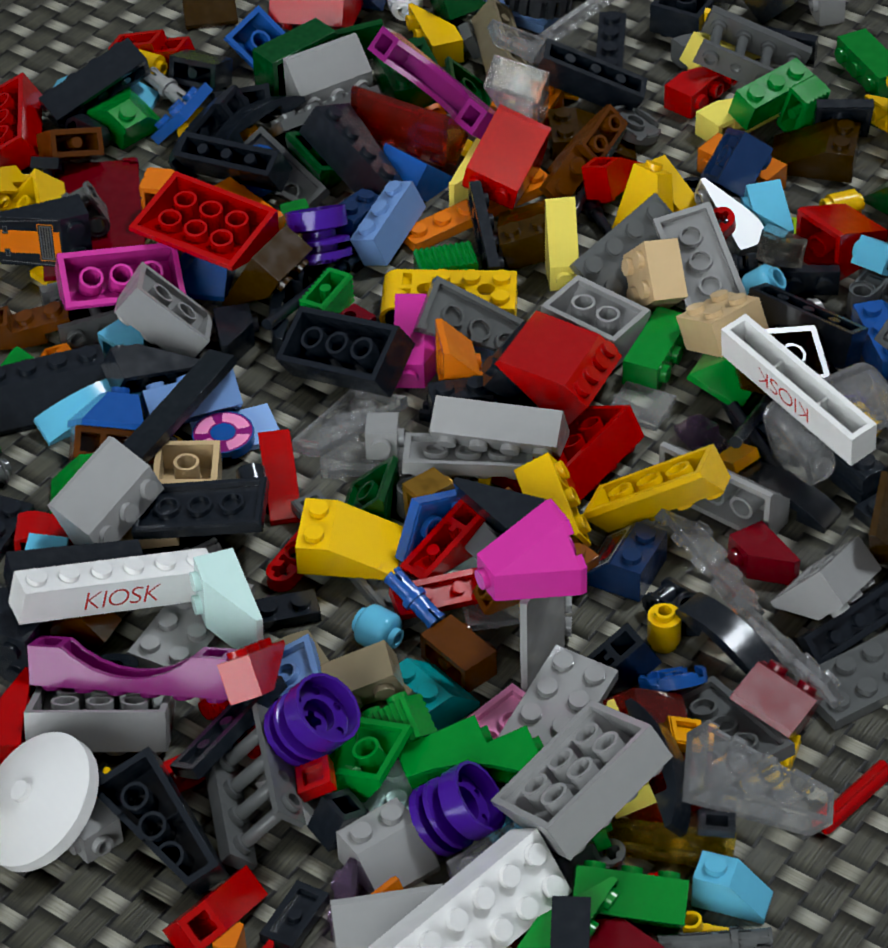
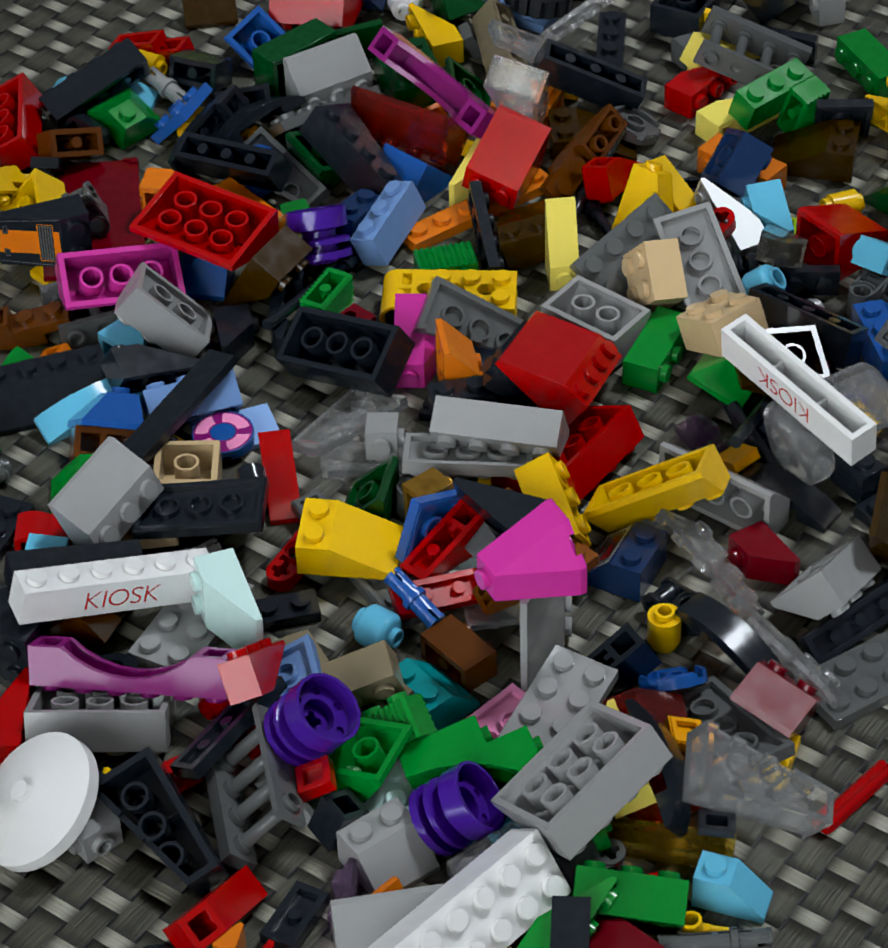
clear piece [611,381,677,431] -> none

